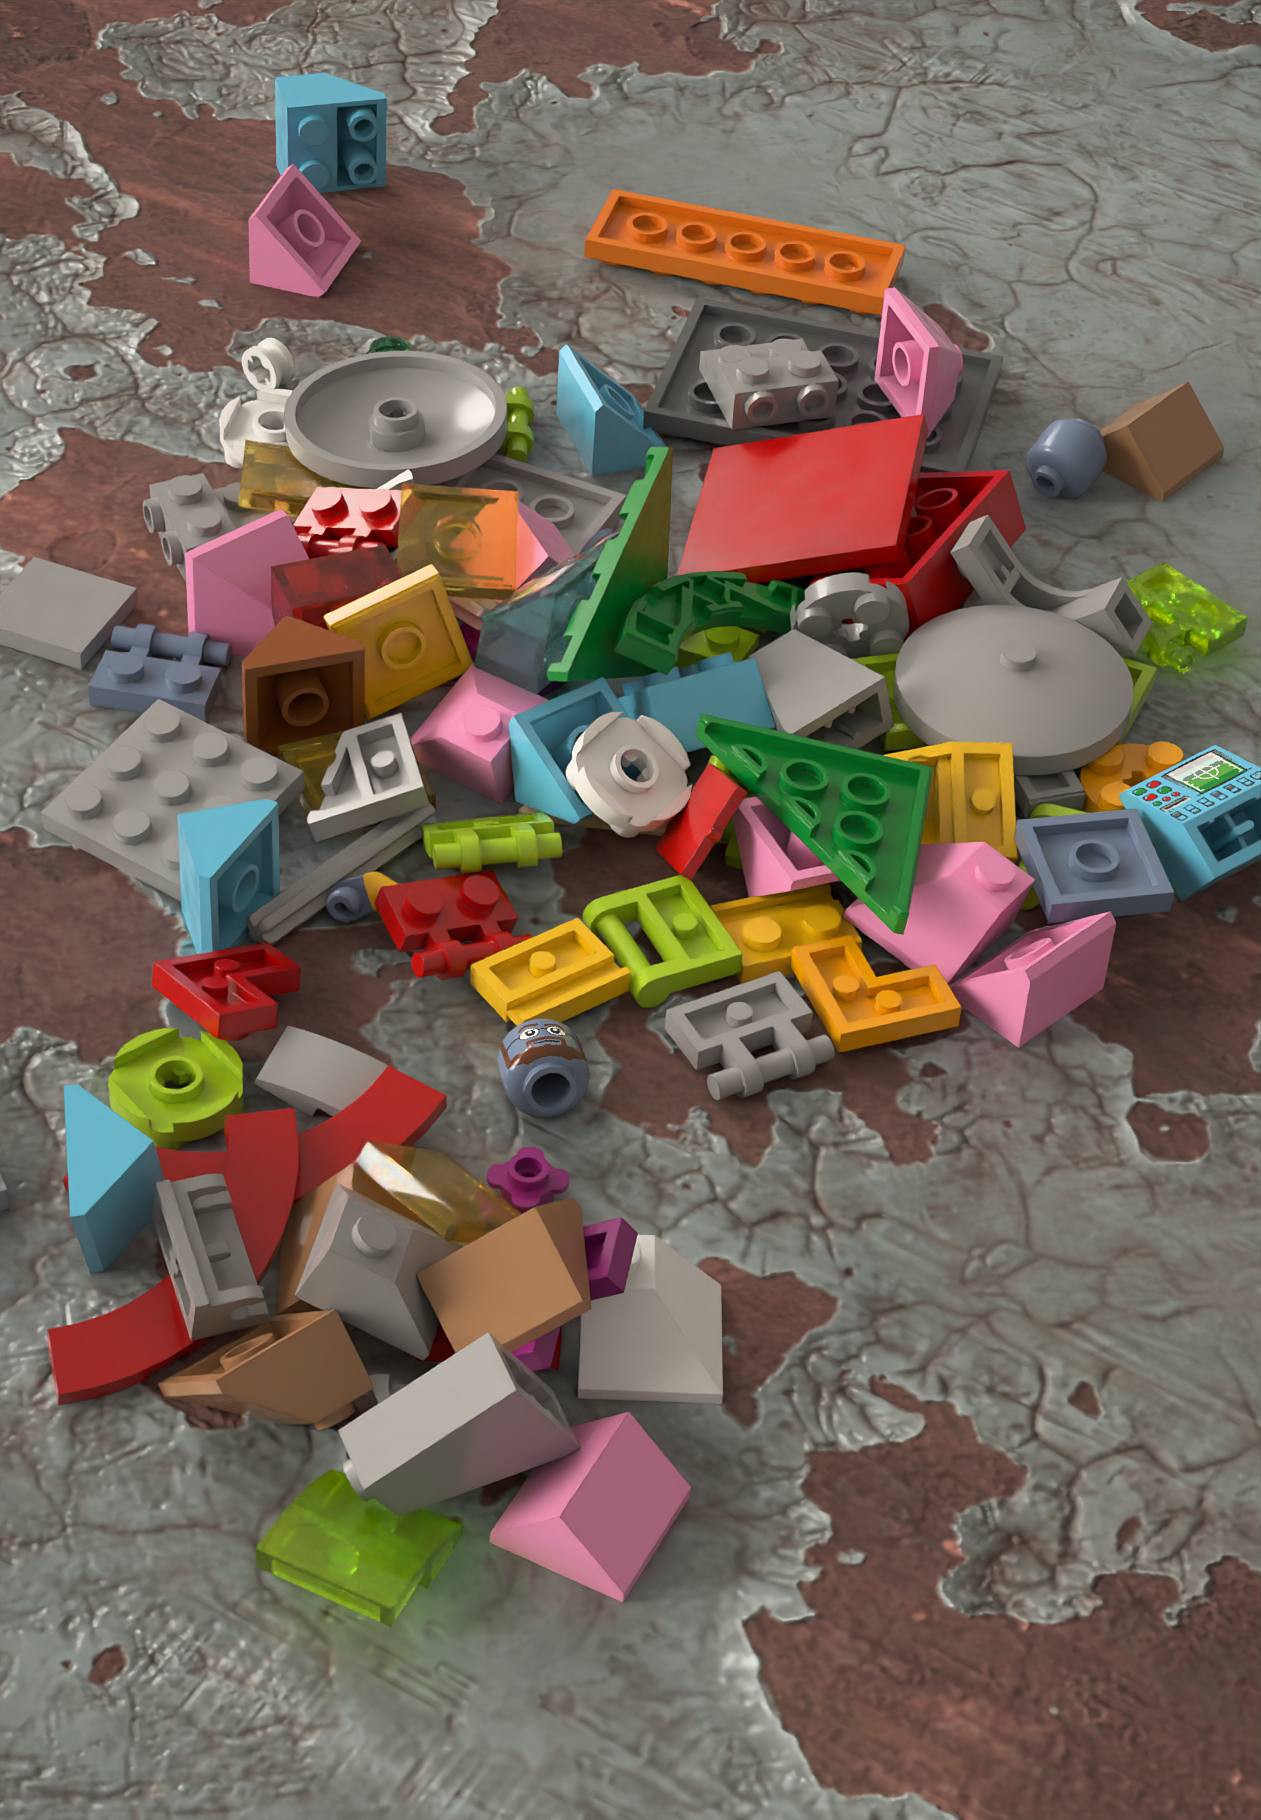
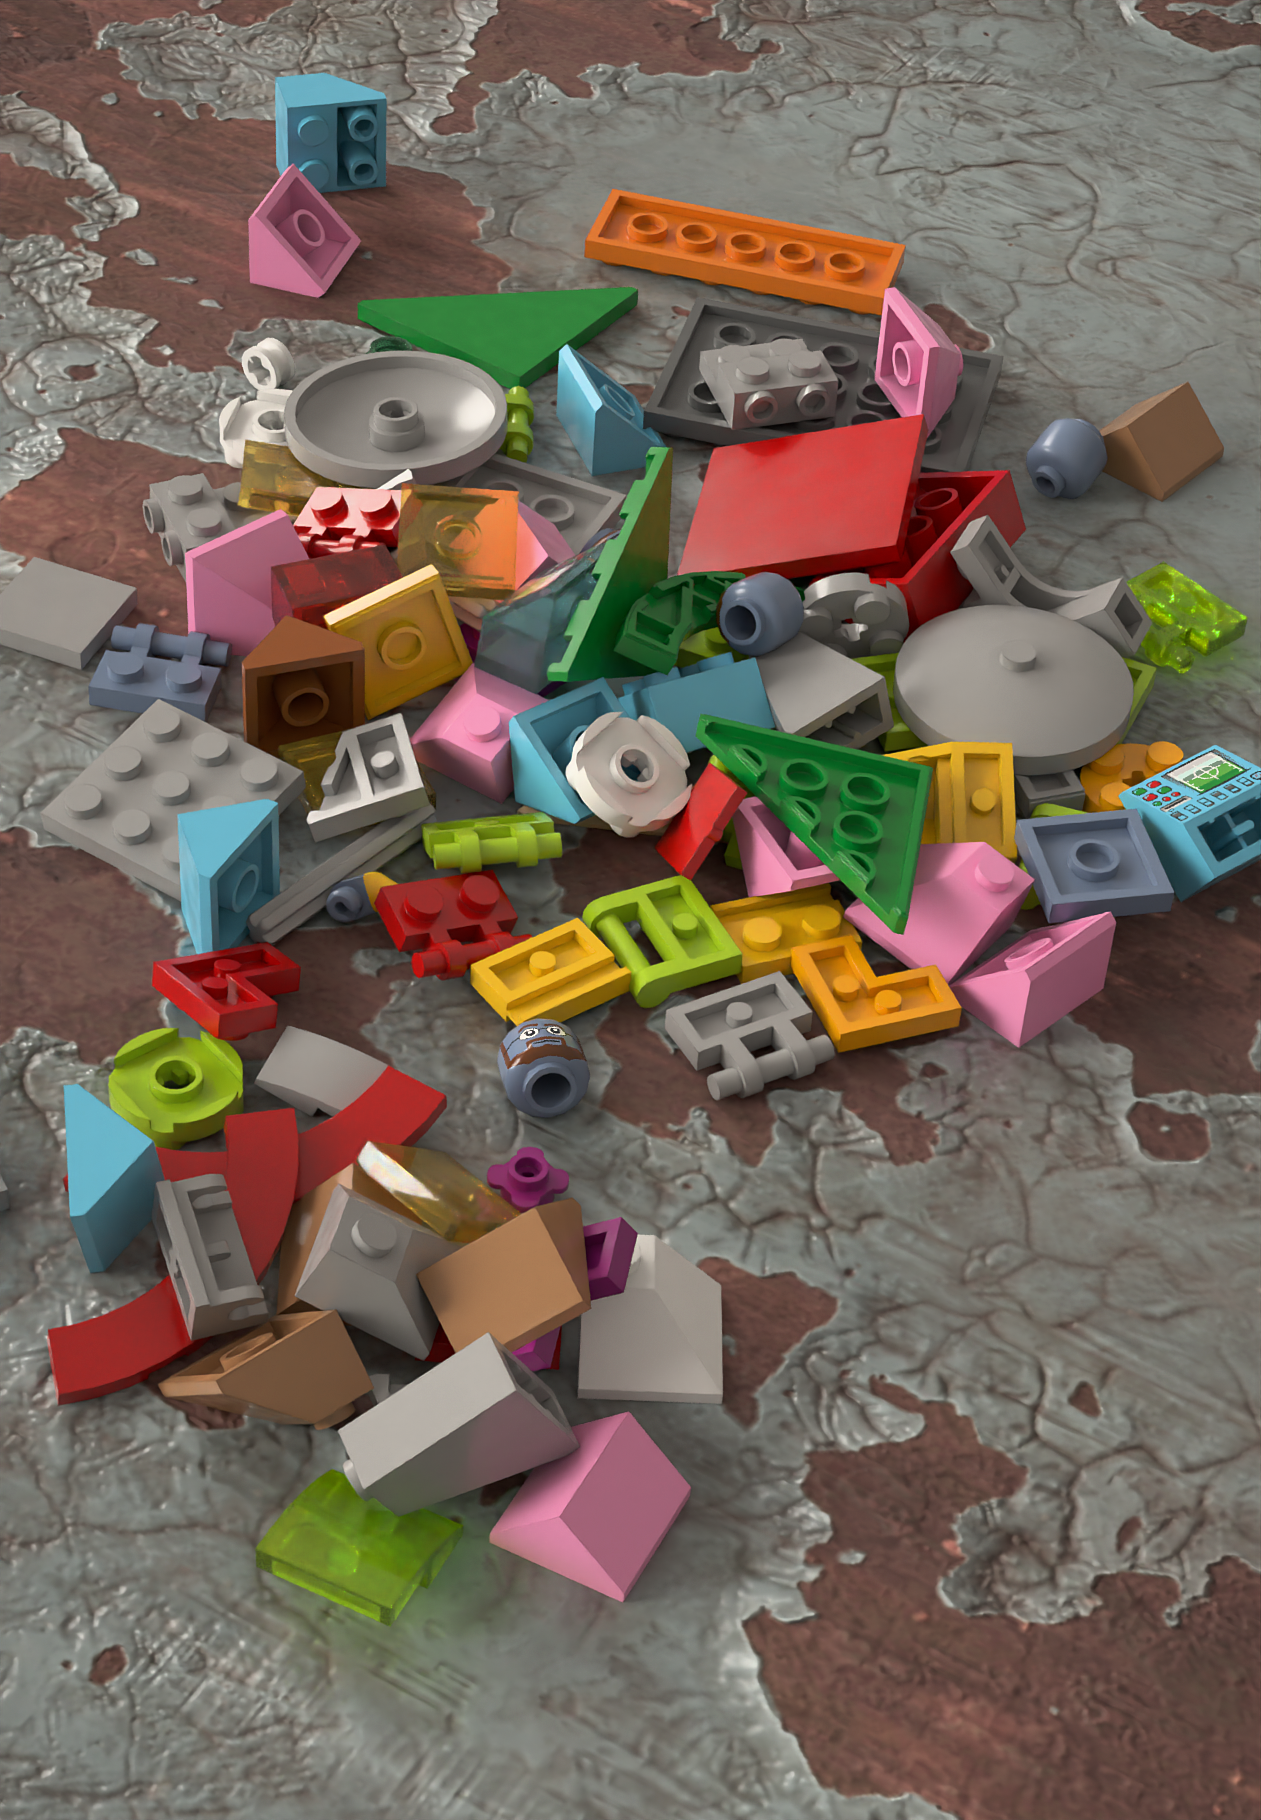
none -> green tile [358,287,638,389]
none -> sand blue head [716,572,804,656]

